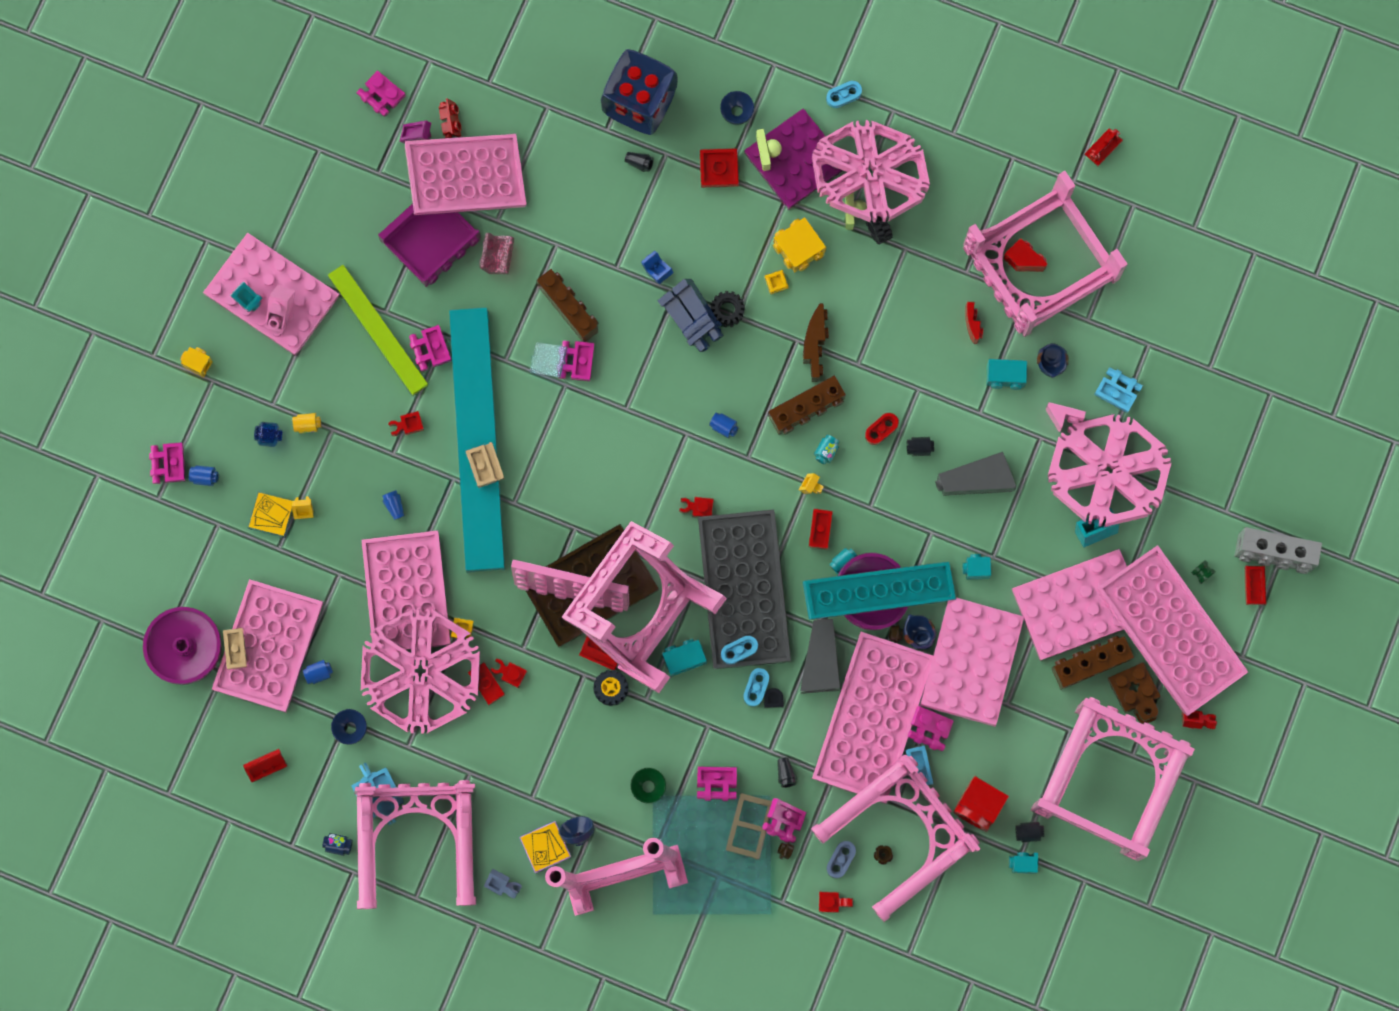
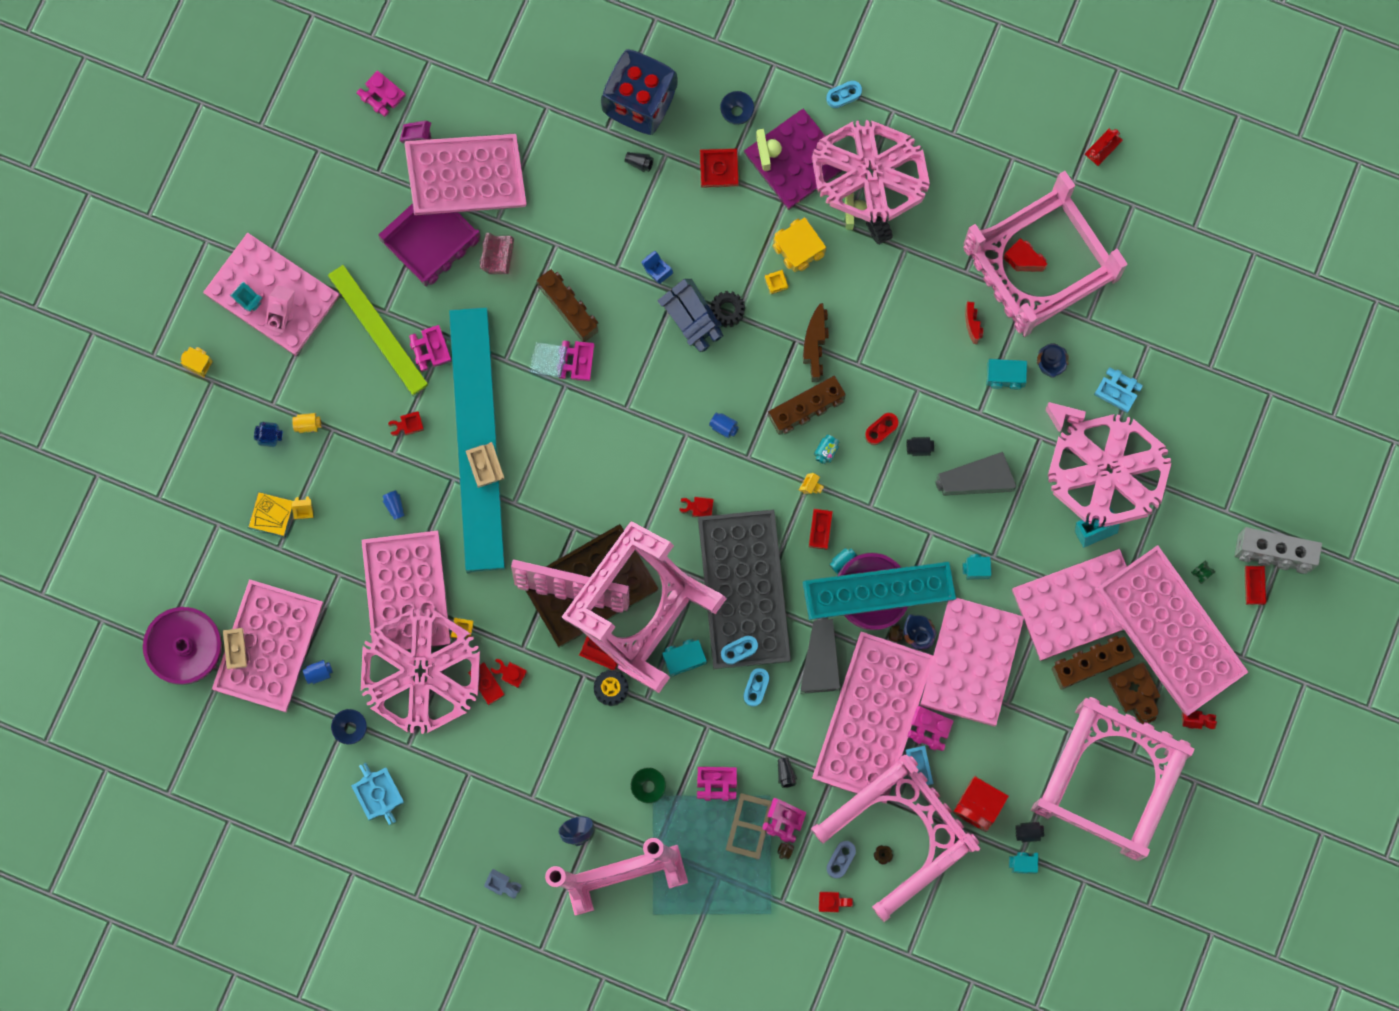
dark pink plate [149,442,185,484] -> none
blue brick [189,465,219,486] -> none
red plate [243,749,288,782] -> none
dark blue brick [322,833,353,856] -> none
bright pink arch [354,780,476,909] -> none
red hinge [438,98,462,138] -> none
yellow tile [519,821,571,874] -> none
black tile [764,688,784,708] -> none

